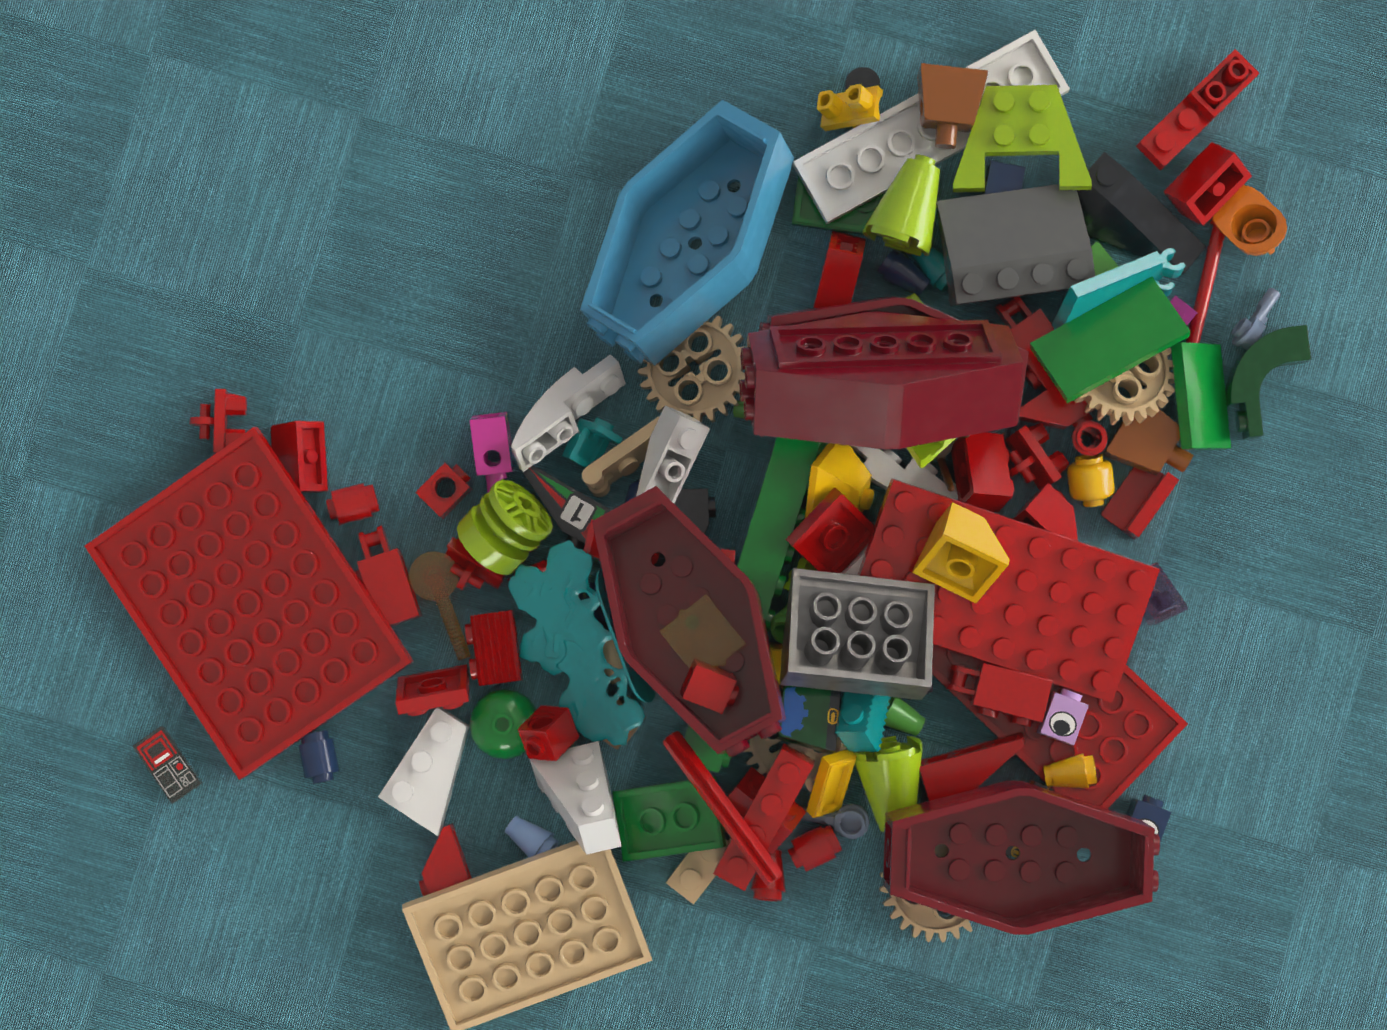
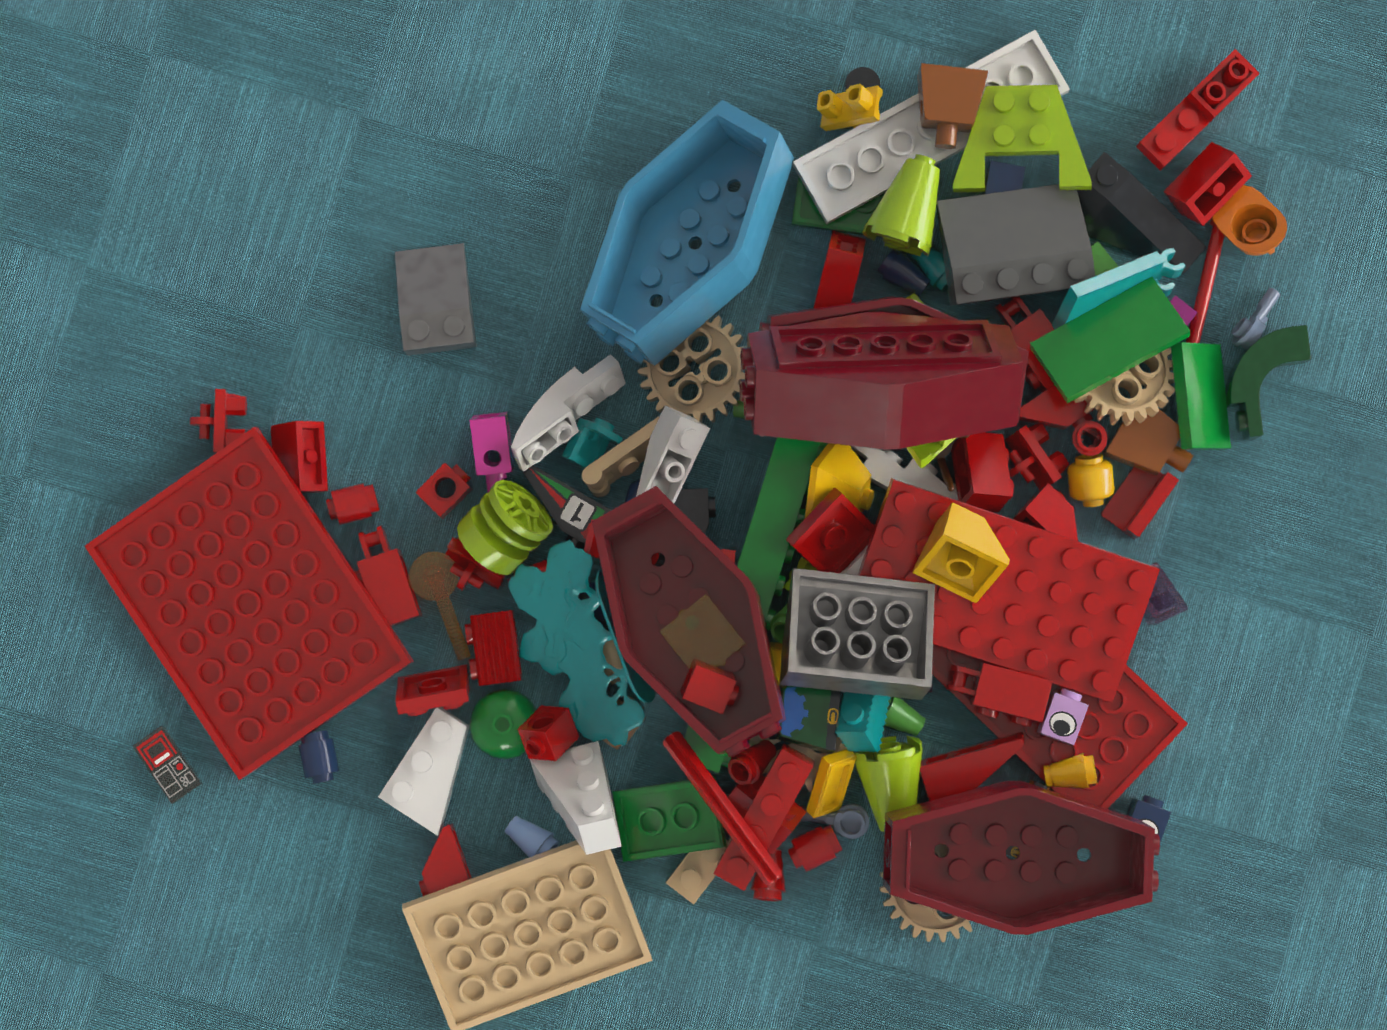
none -> flat silver slope [395,243,477,356]
none -> red cone [728,740,777,785]

